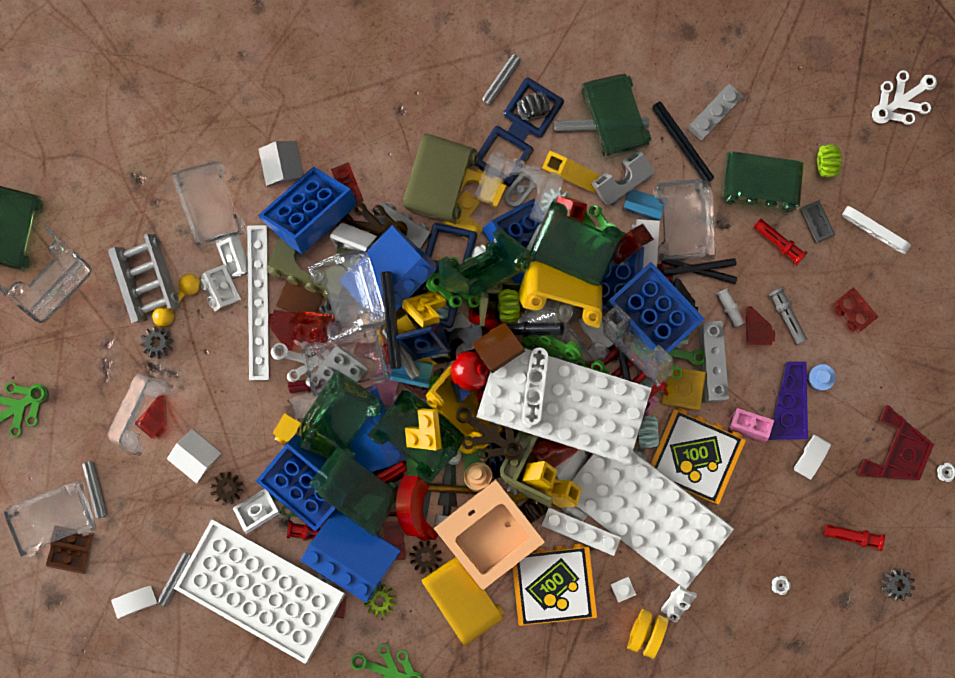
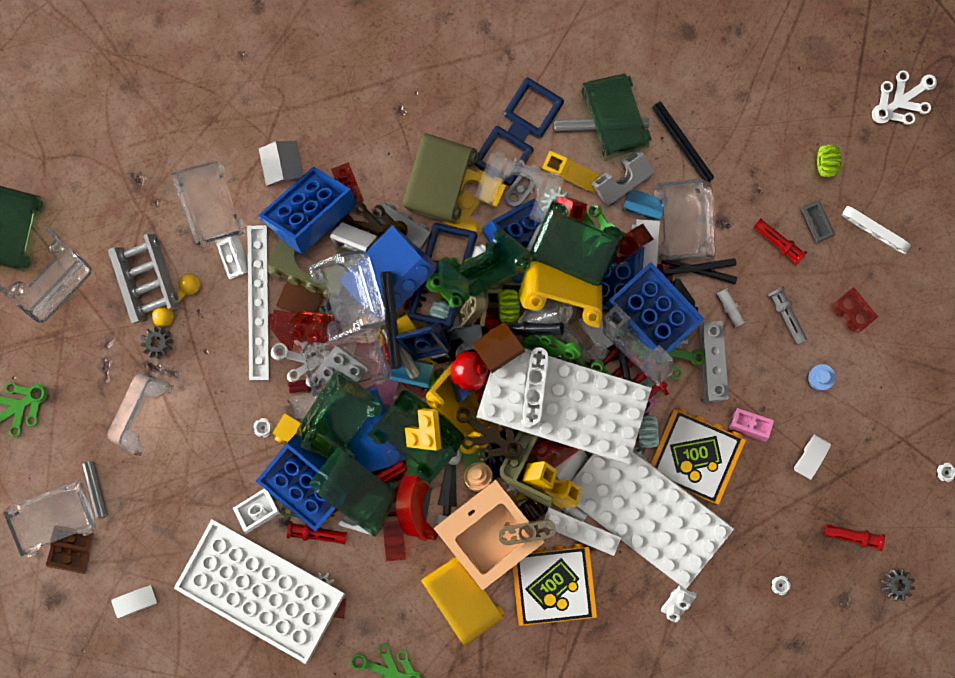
clear red slope [134,394,167,439] -> none
light grey axle [157,552,192,607] -> none
white slope [167,429,222,483] -> none
white bracket [199,264,240,312] -> none
dark brown gear [210,472,244,505] -> none
blue slope [300,509,401,603] -> none
lime gear [364,584,396,617] -> none
yellow plate [402,291,446,328] -> none
dark brown gear [409,541,442,574] -> none
pearl gold bar [426,483,479,494] -> none
light grey axle [482,54,521,105] -> none
dark grey gear [517,92,550,121] -> none
white plate [610,577,636,603] -> none
yellow wheel [627,608,669,659] -> none
yellow plate [662,368,707,411] -> none
light grey arch [688,84,743,142] -> none
clear green windscreen [720,152,804,213] -> none
clear red slope [745,306,775,347] -> none
dark purple wing [768,362,808,440] -> none
dark red wing [857,405,934,480] -> none
none -> white plate [254,418,273,437]
none -> dark tan beam [459,294,485,327]
none -> dark tan beam [499,519,556,545]

